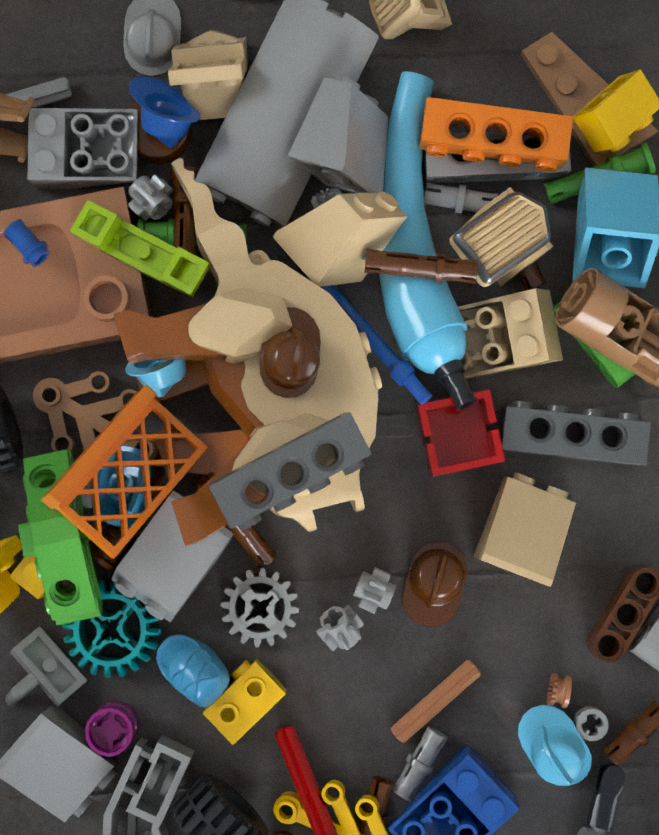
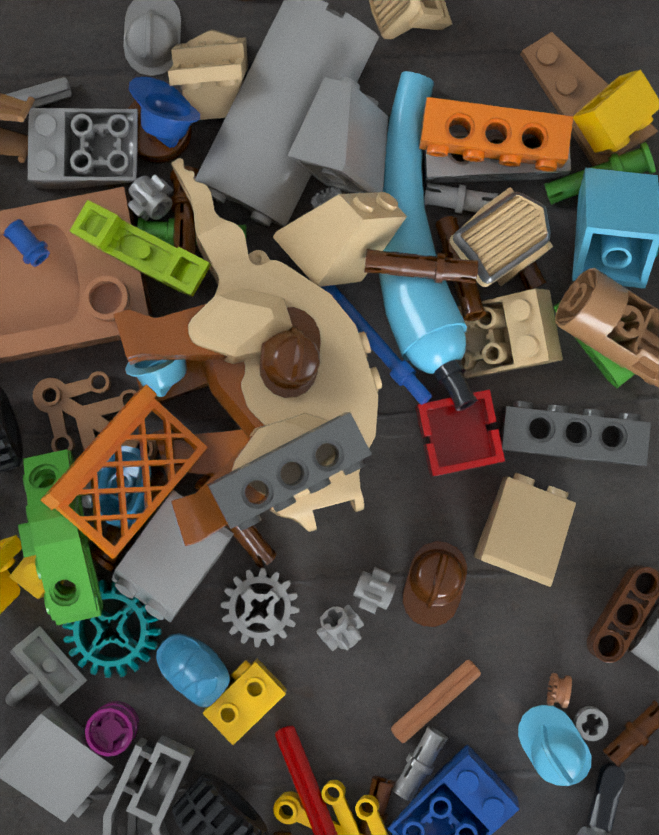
none -> reddish brown pin [435,216,486,322]

